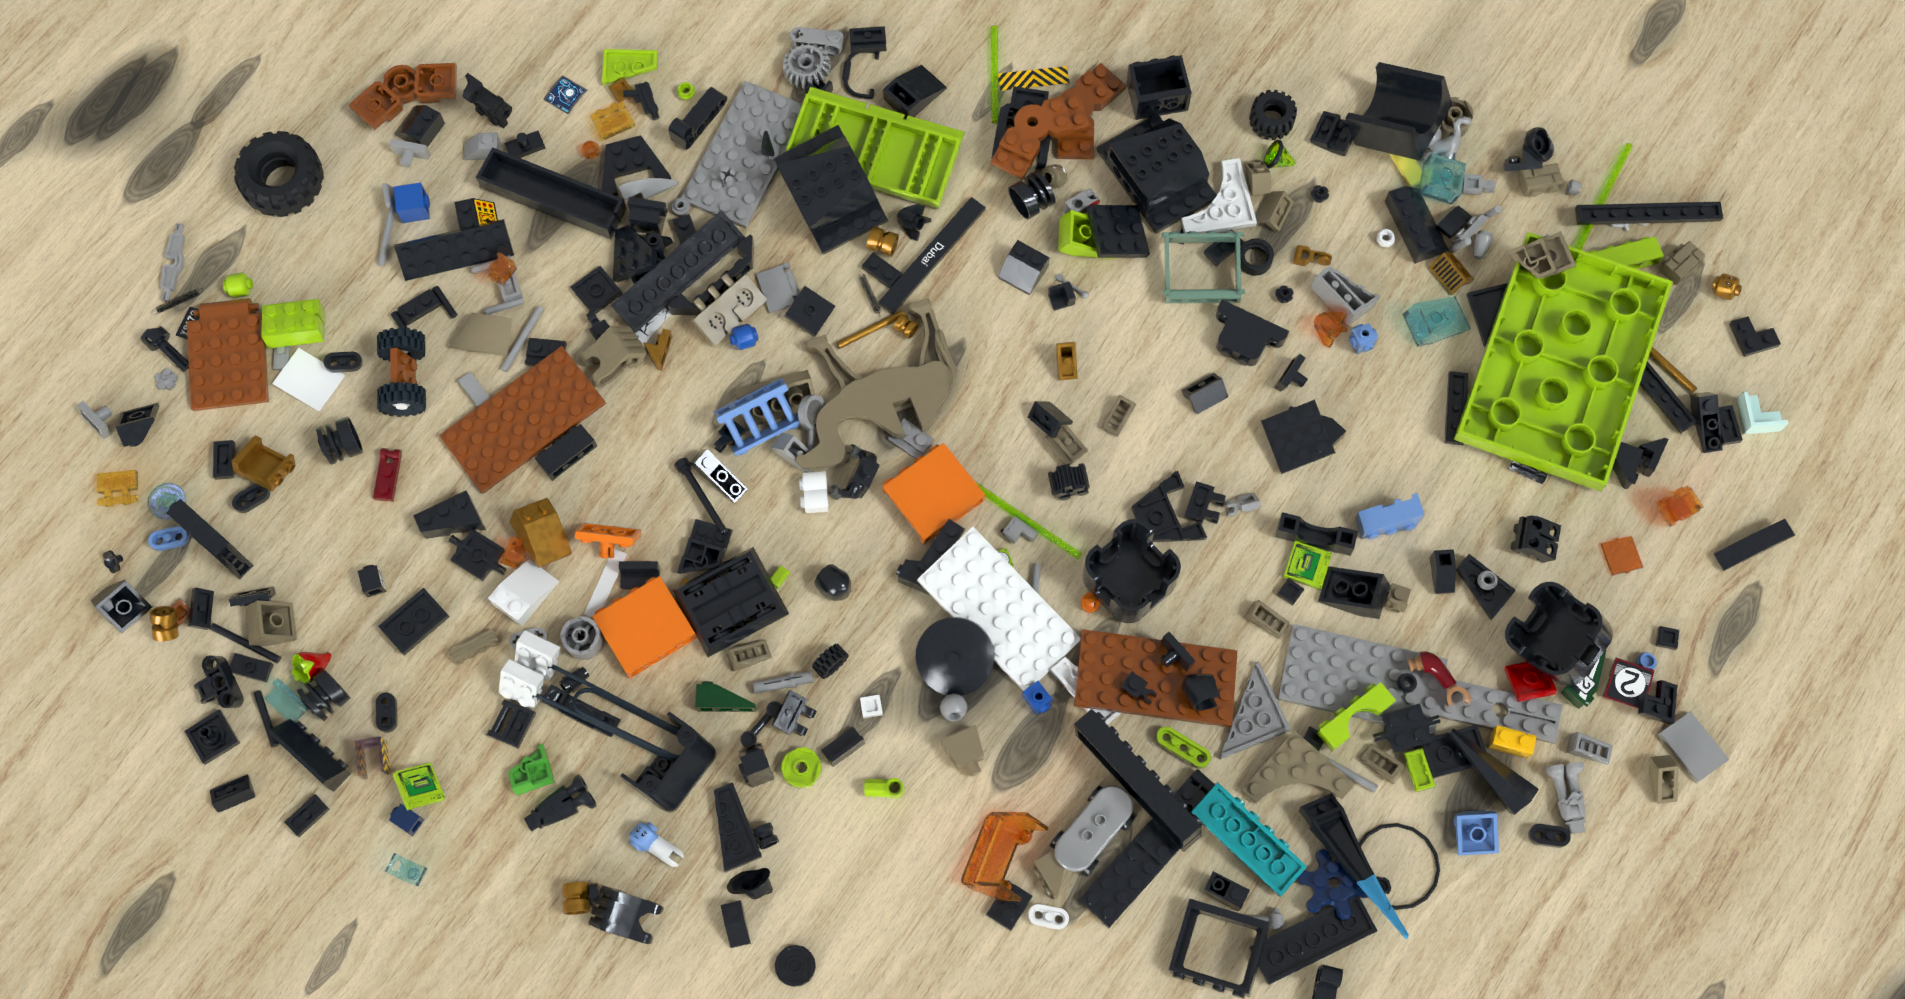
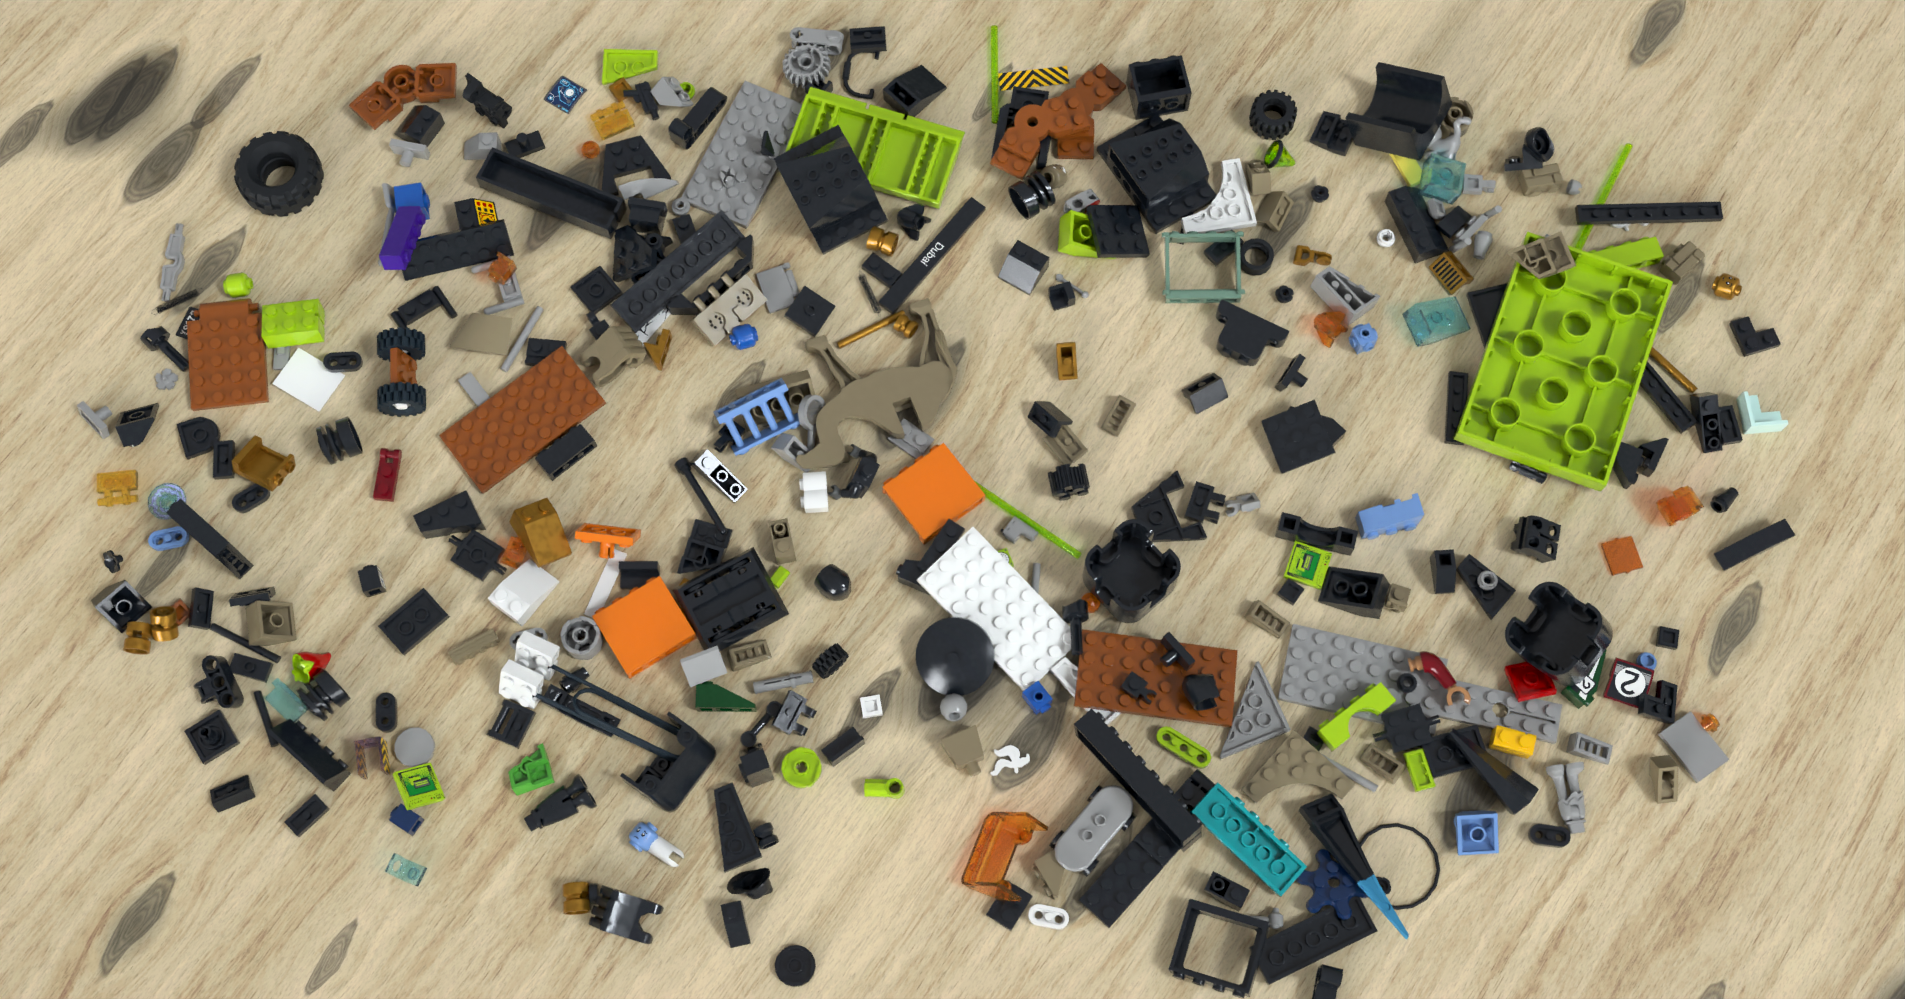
none -> pearl gold wheel [123,621,153,655]
none -> black tile [177,417,221,460]
none -> dark purple brick [379,206,426,270]
none -> light grey tile [394,727,435,767]
none -> light grey slope [650,77,693,107]
none -> light grey slope [680,646,727,687]
none -> dark tan slope [768,518,796,565]
none -> white piece [990,745,1030,776]
none -> black piece [1062,599,1089,656]
none -> light grey plate [1427,198,1446,221]
none -> clear orange plate [1701,713,1720,732]
none -> black cone [1710,487,1739,513]

